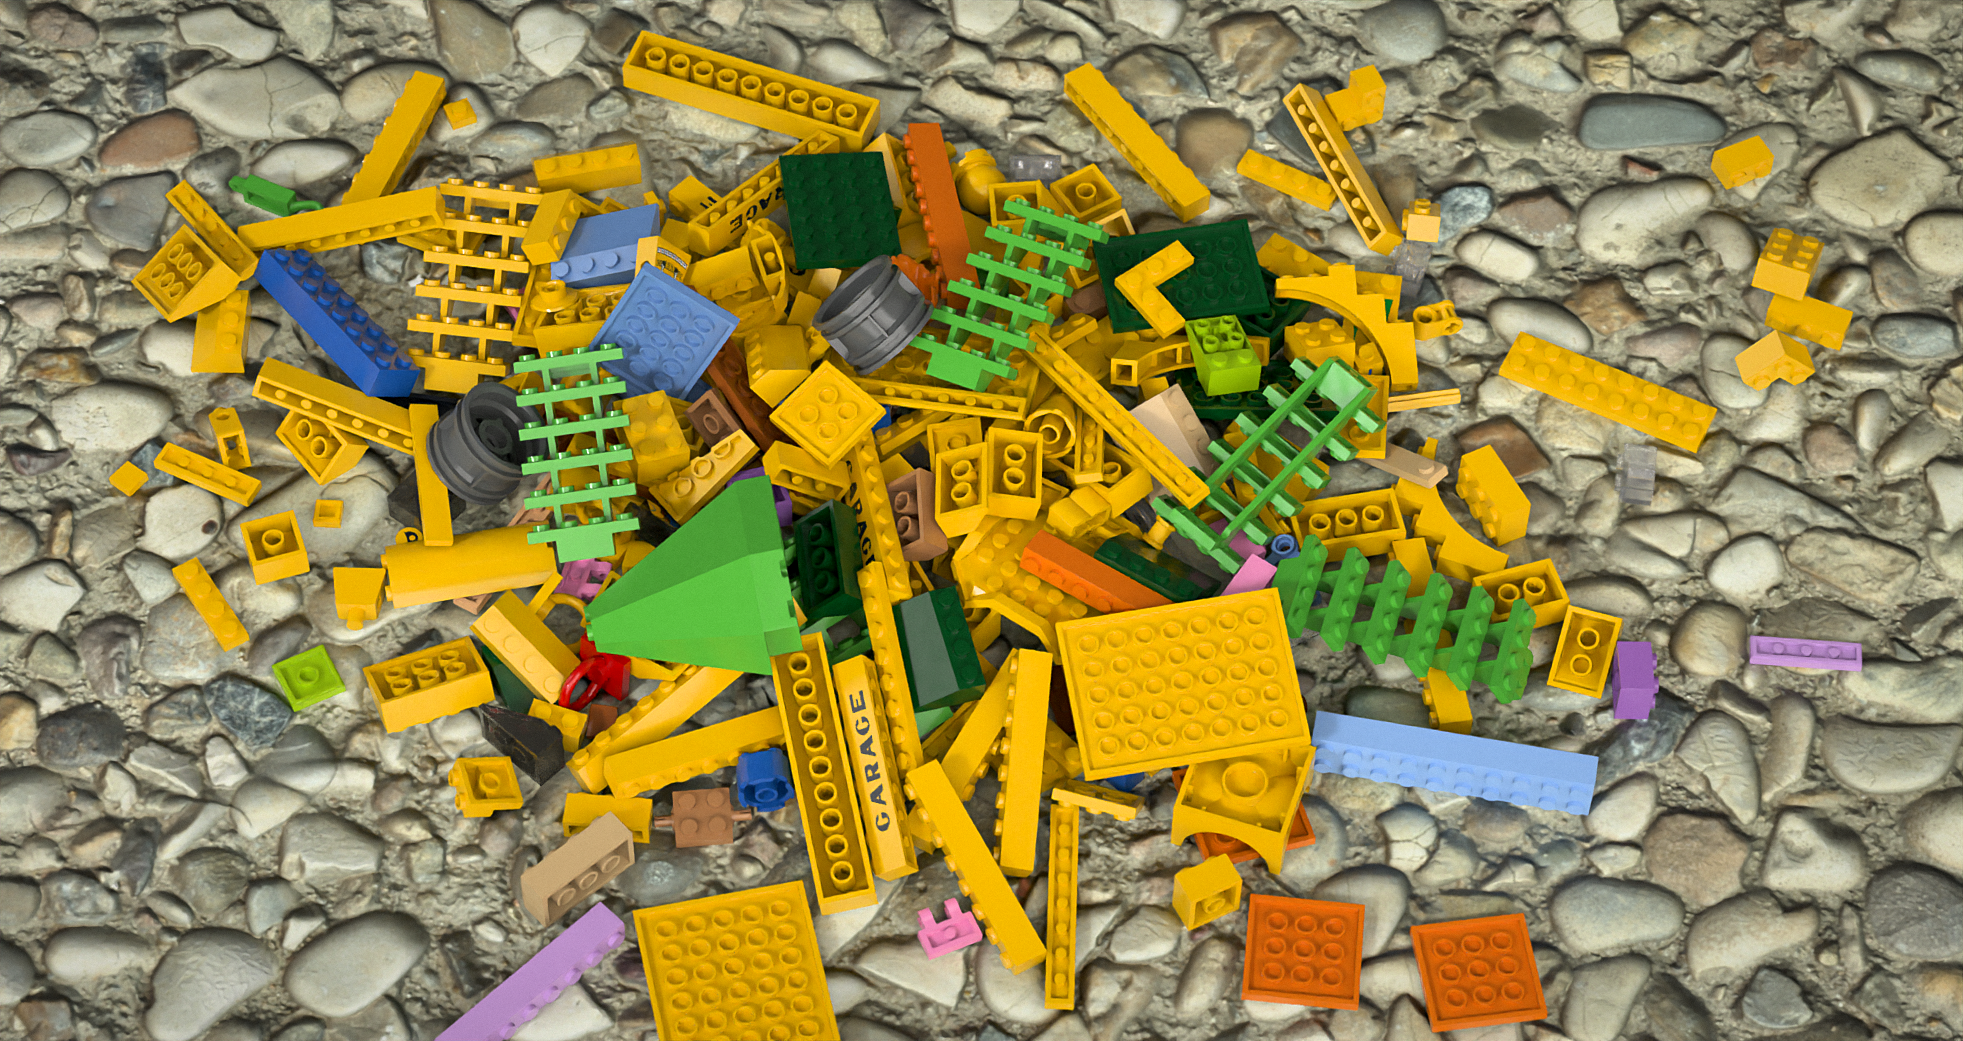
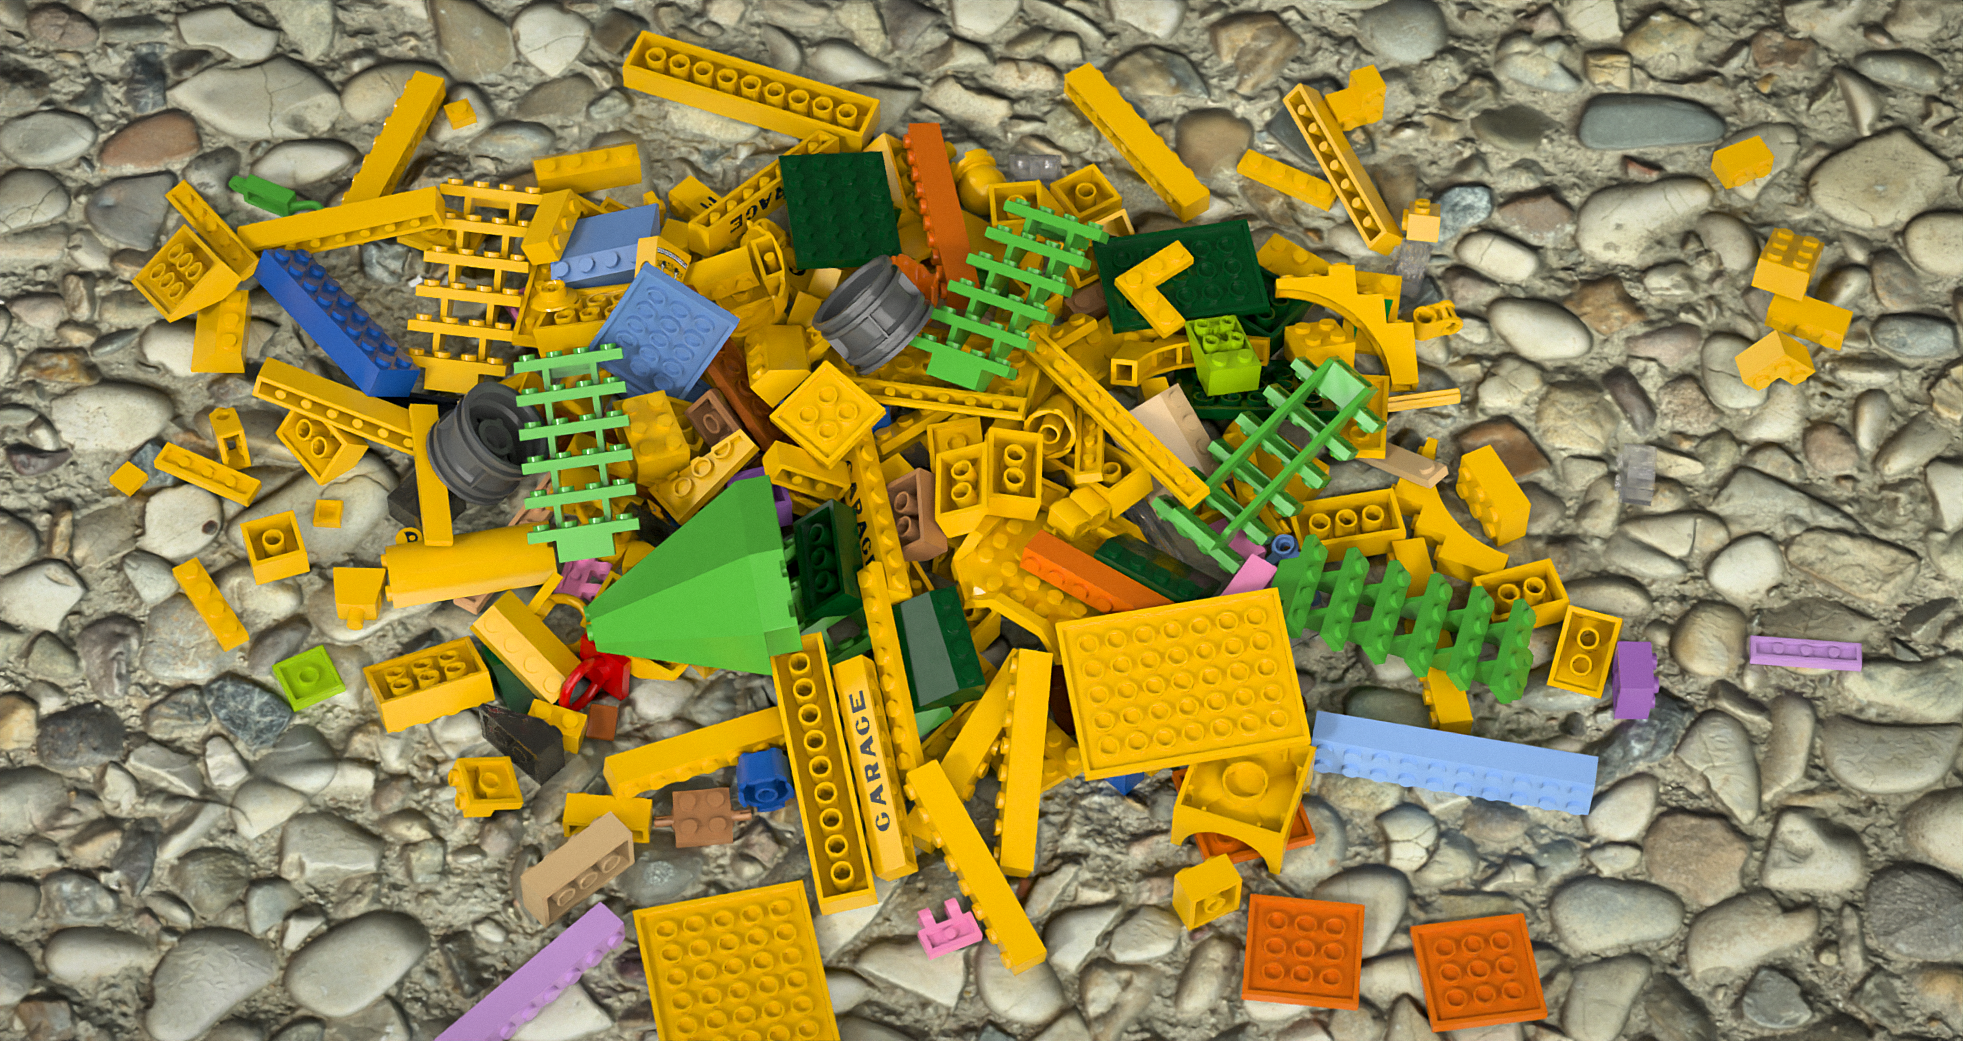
yellow brick [566,596,807,795] -> none
yellow plate [1045,804,1079,1010] -> none
yellow plate [1051,777,1145,821] -> none
yellow bush [1142,515,1177,550] -> none
yellow brick [1354,342,1384,375] -> none
yellow plate [1499,331,1717,453] -> none

